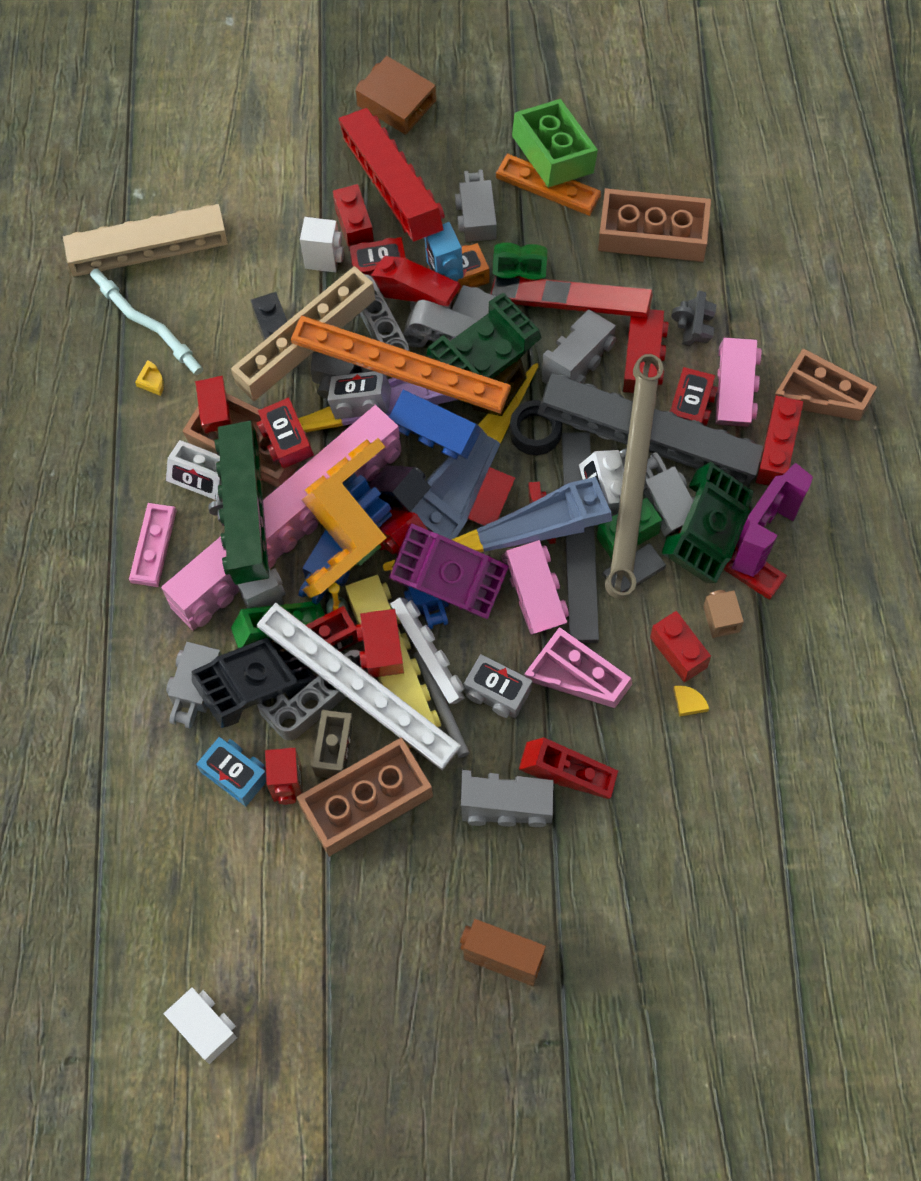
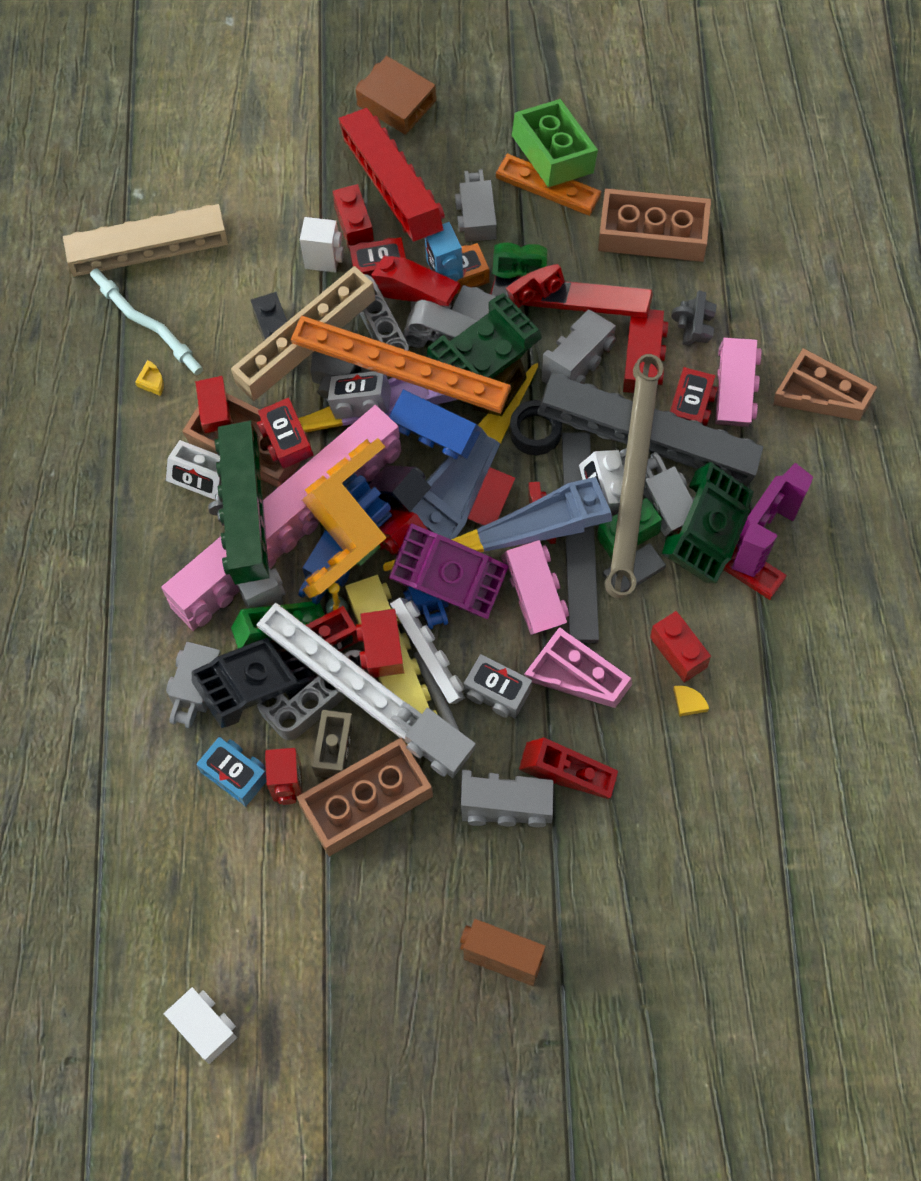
bright pink tile [129,503,177,587] -> none
medium nougat brick [703,590,744,638] -> none
red brick [756,395,804,486] -> none
none -> light grey brick [391,702,476,778]
none -> red slope [506,264,565,308]

